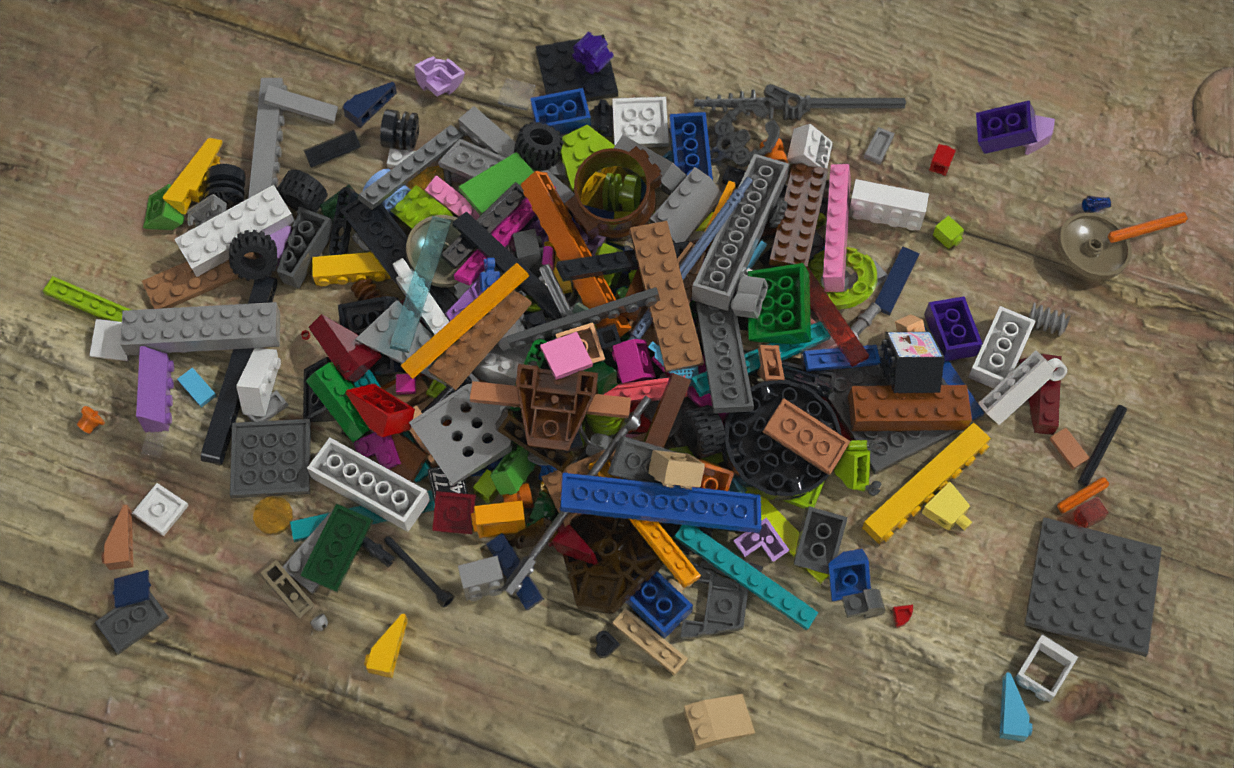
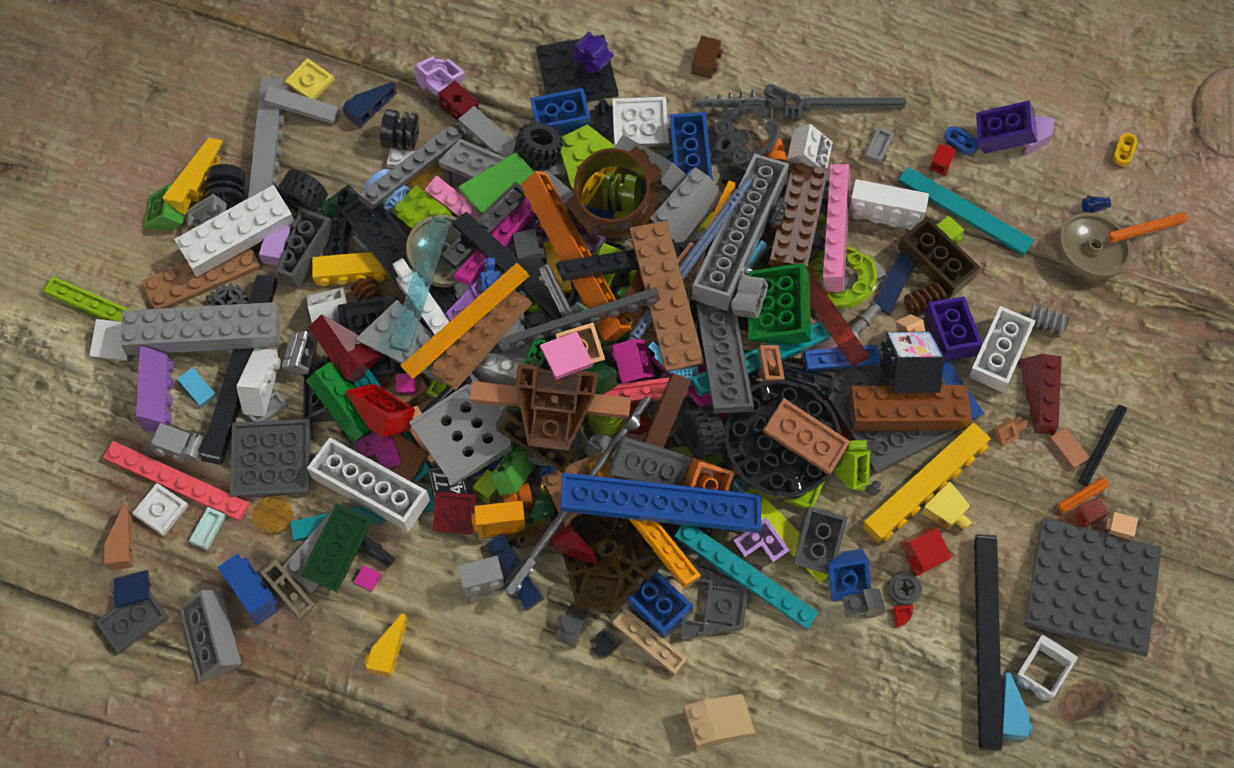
orange piece [77,406,105,434] -> none
black tyre [229,230,277,282] -> none
black plate [303,130,361,168] -> none
light grey hinge [310,614,328,631] -> none
black piece [384,536,454,608] -> none
clear piece [498,78,536,111] -> none
magenta tile [542,246,556,270] -> none
black brick [595,323,621,349] -> none
tan brick [648,450,705,489] -> none
white hinge [978,350,1067,425] -> none
none -> coral plate [103,441,250,522]
none -> light grey hinge [151,423,204,463]
none -> light grey slope [179,590,241,682]
none -> light aqua tile [189,507,226,551]
none -> dark grey gear [207,283,249,306]
none -> blue brick [218,553,278,626]
none -> light grey brick [282,331,318,376]
none -> light yellow tile [284,58,335,99]
none -> white slope [307,287,347,324]
none -> dark pink tile [354,565,382,592]
none -> dark red brick [439,81,479,121]
none -> dark grey slope [557,603,590,648]
none -> reddish brown brick [691,36,723,79]
none -> dark grey gear [889,573,922,605]
none -> teal tile [898,167,1034,256]
none -> dark brown brick [898,217,981,298]
none -> red plate [900,528,952,576]
none -> reddish brown piece [904,282,947,315]
none -> blue plate [944,127,978,155]
none -> black beam [974,534,1003,751]
none -> nougat plate [994,417,1029,446]
none -> light nougat brick [1104,512,1138,540]
none -> yellow plate [1113,133,1138,167]

